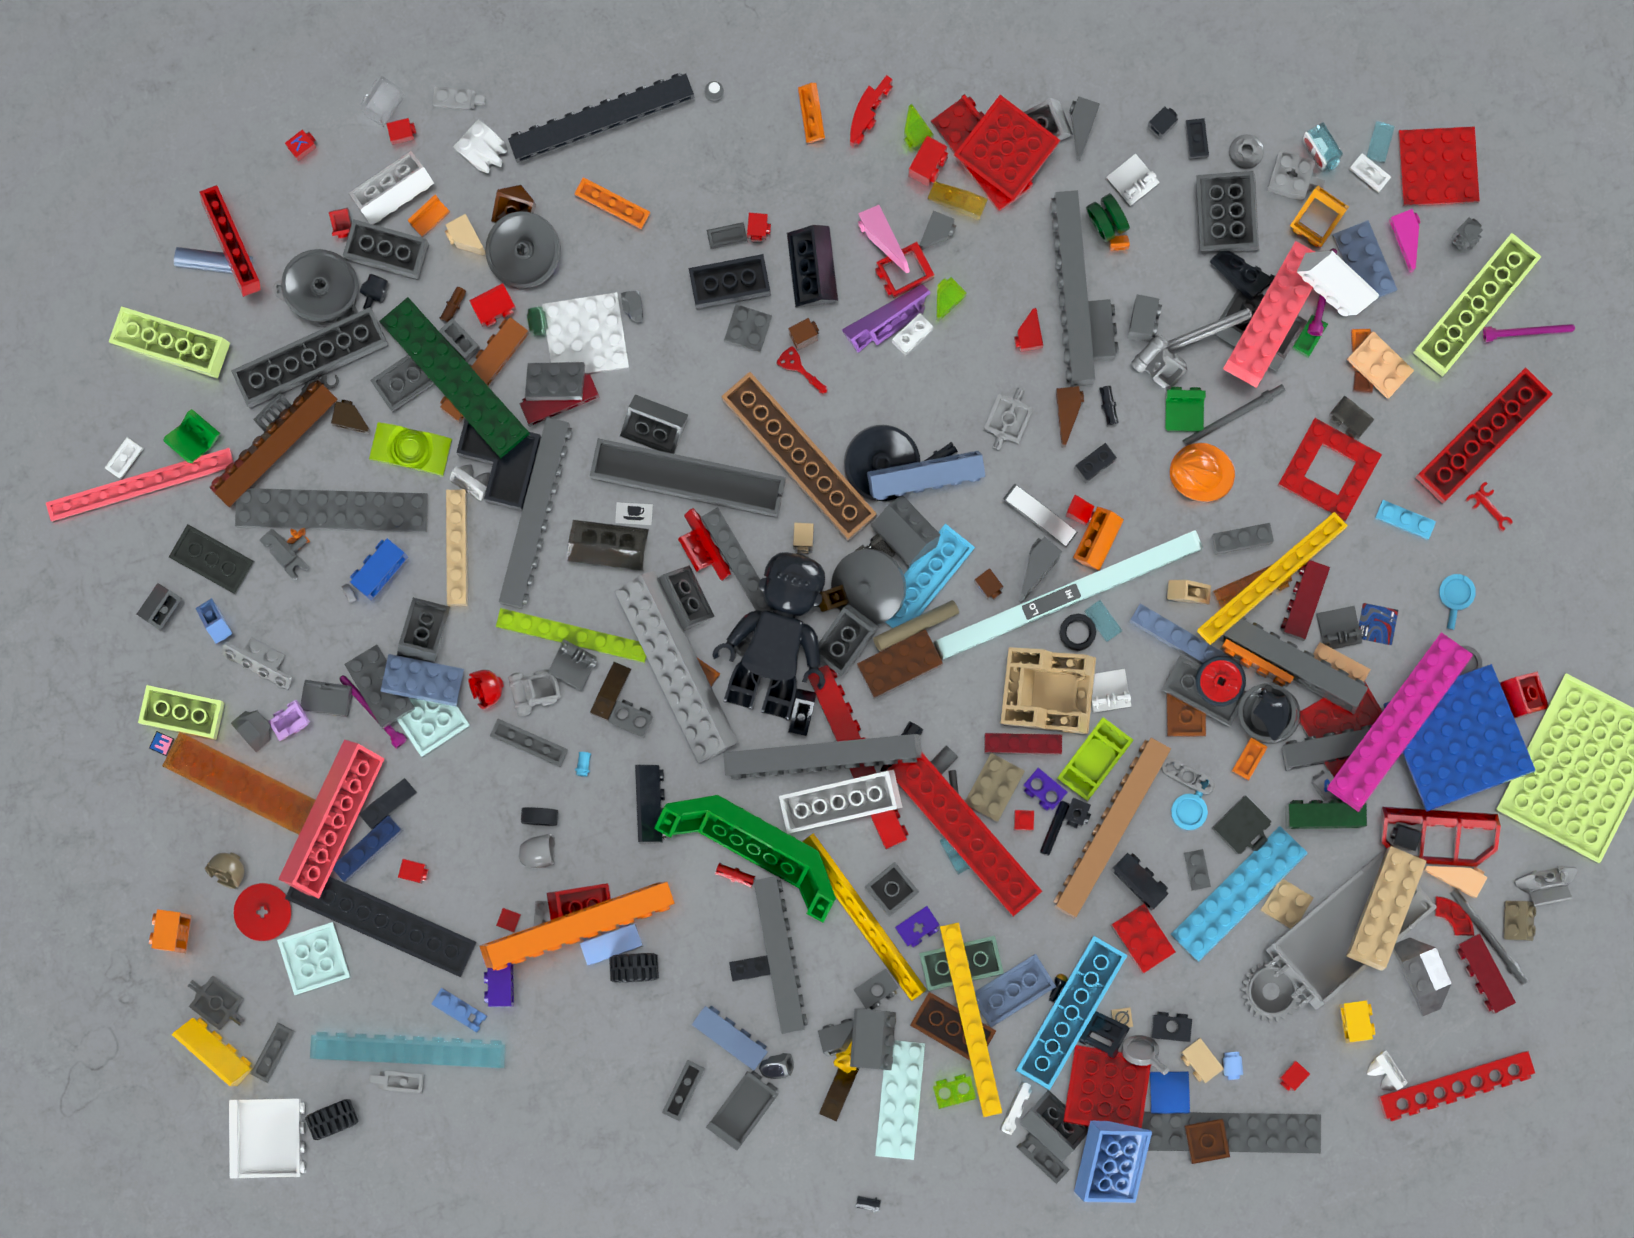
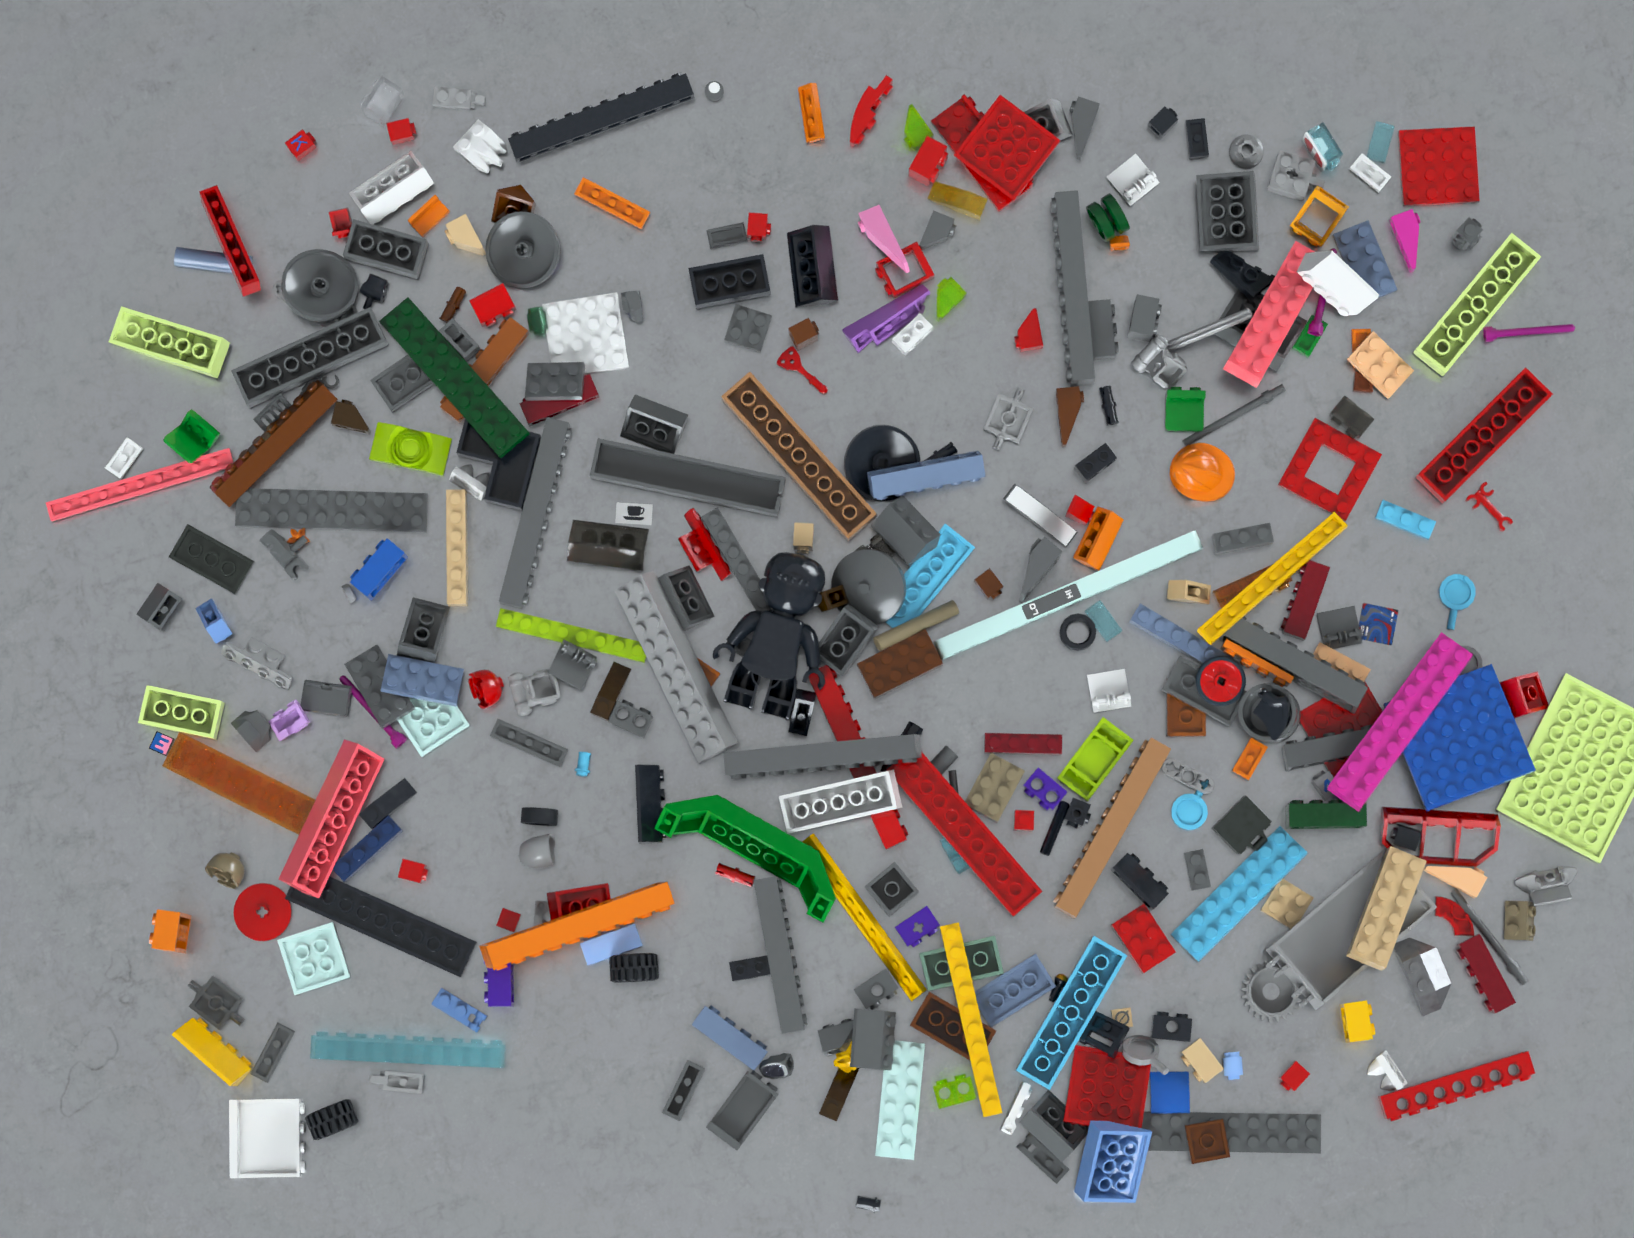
tan slope [1001,647,1096,734] -> none

